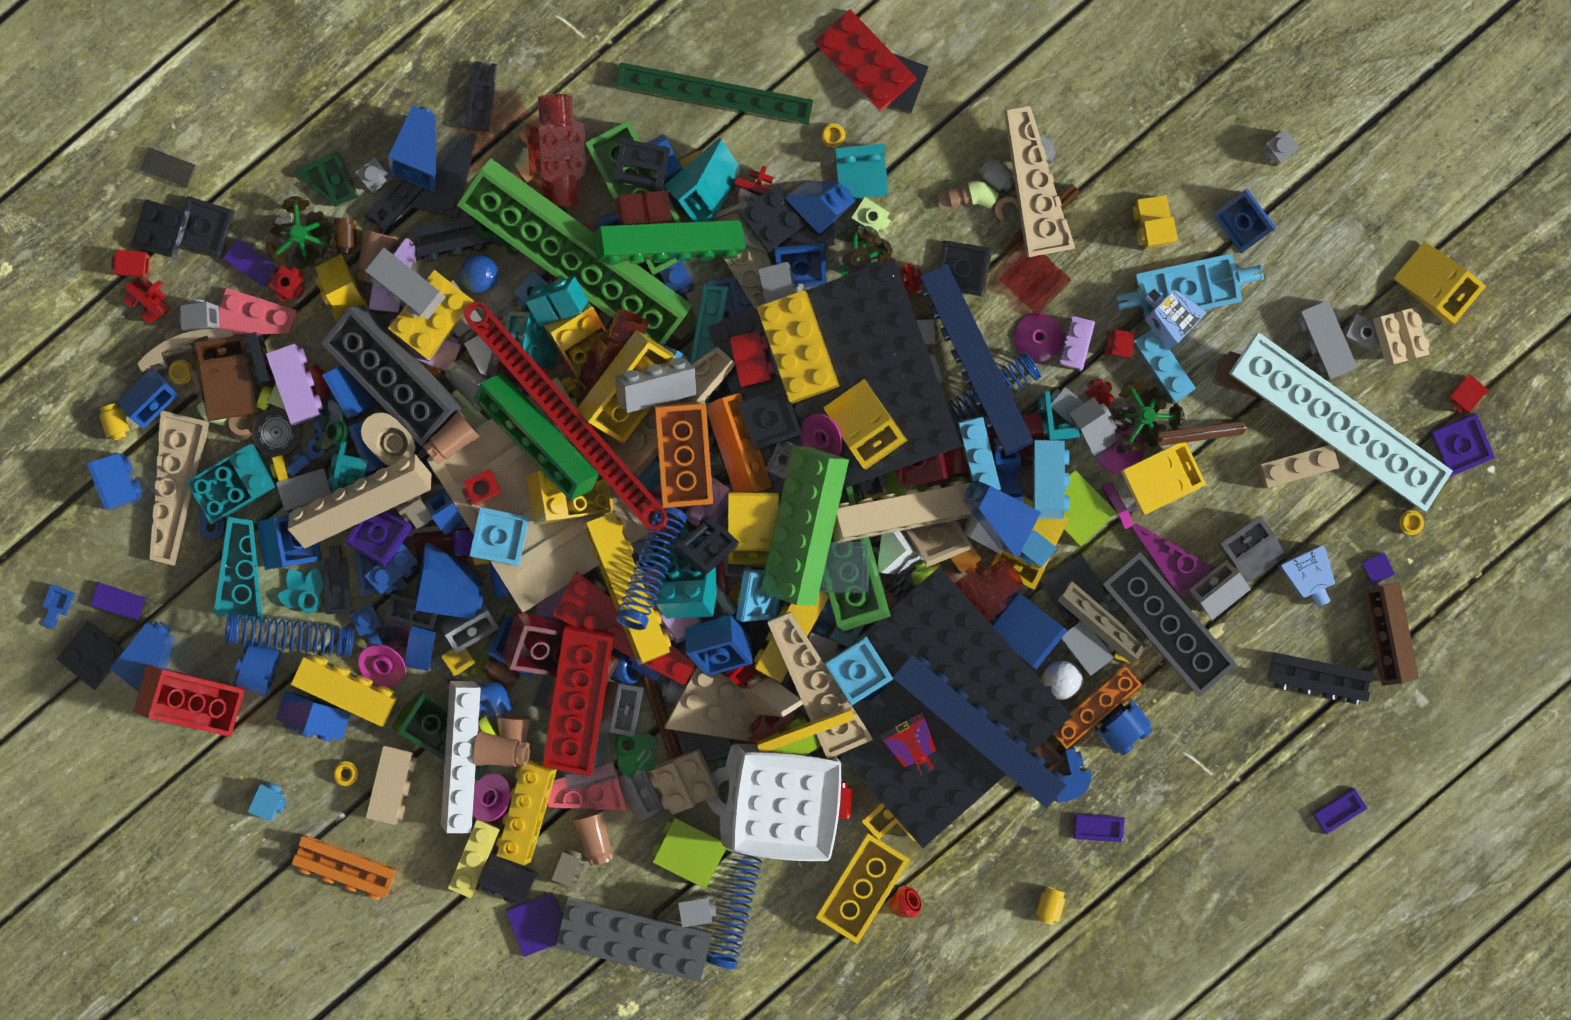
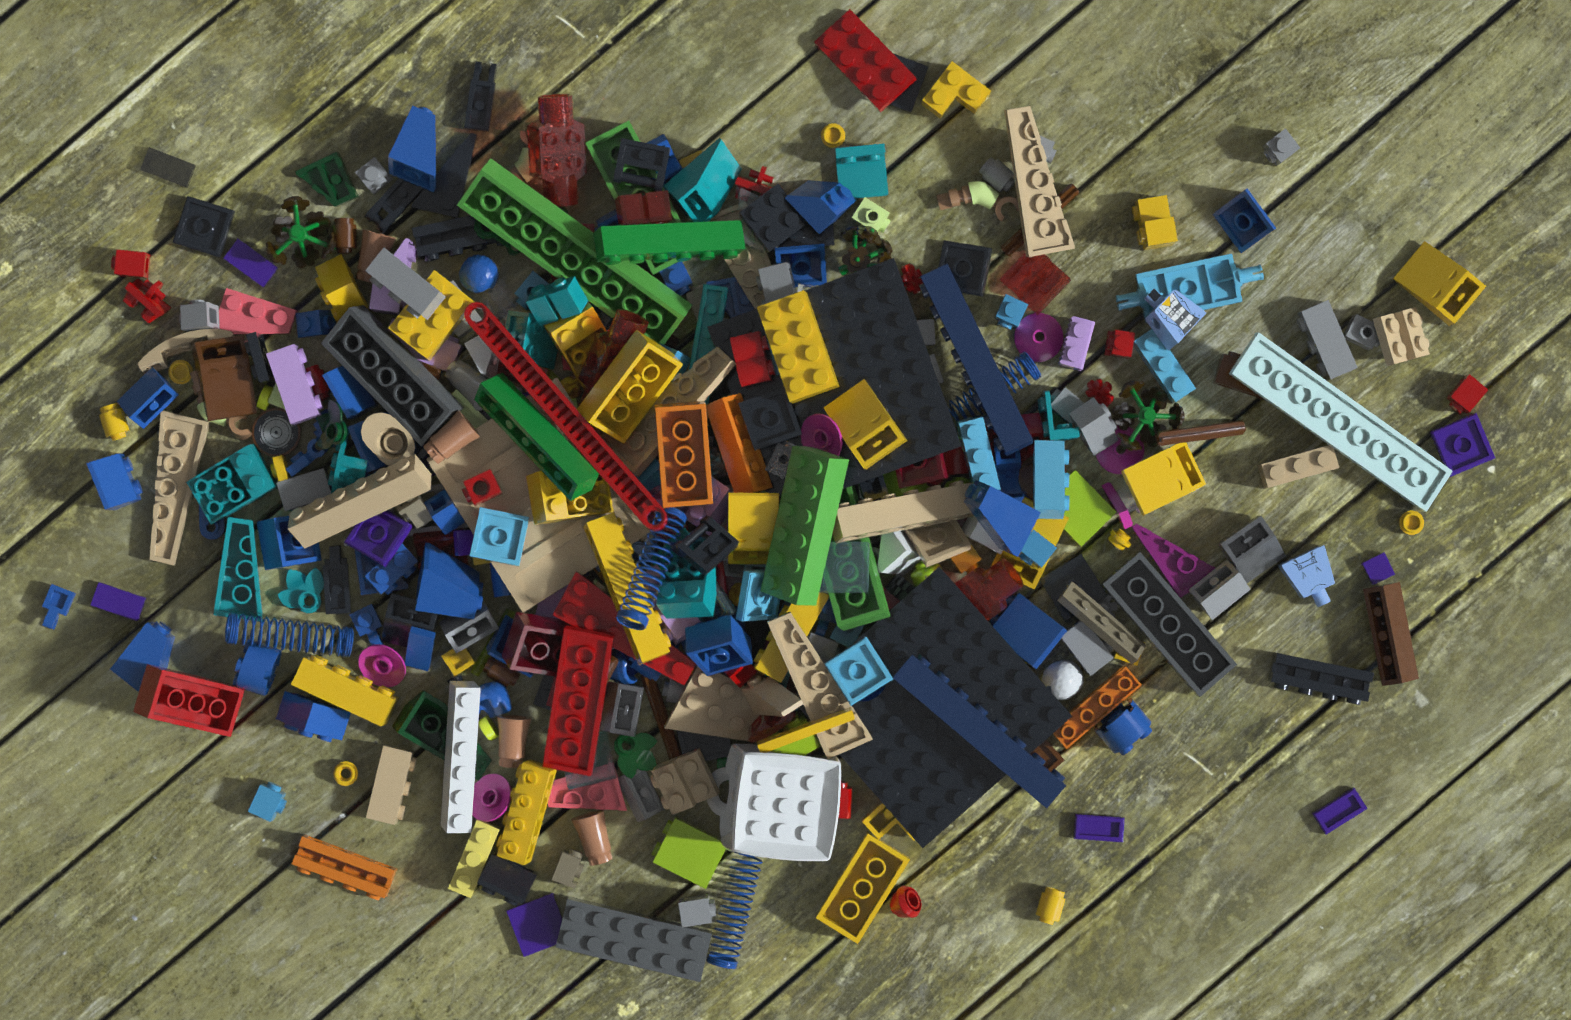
black plate [57,621,125,690] -> none
black plate [131,199,190,259] -> none
red brick [269,265,307,301] -> none
nougat plant [473,731,530,767] -> none
light grey brick [615,358,696,413] -> none
dark green plate [616,62,813,125] -> none
torso [880,712,936,775] -> none
blue brick [1055,747,1091,803] -> none
none -> blue bracket [296,310,336,338]
none -> yellow brick [921,61,991,119]
none -> dark azure brick [994,294,1028,330]
none -> yellow plate [1108,528,1131,551]

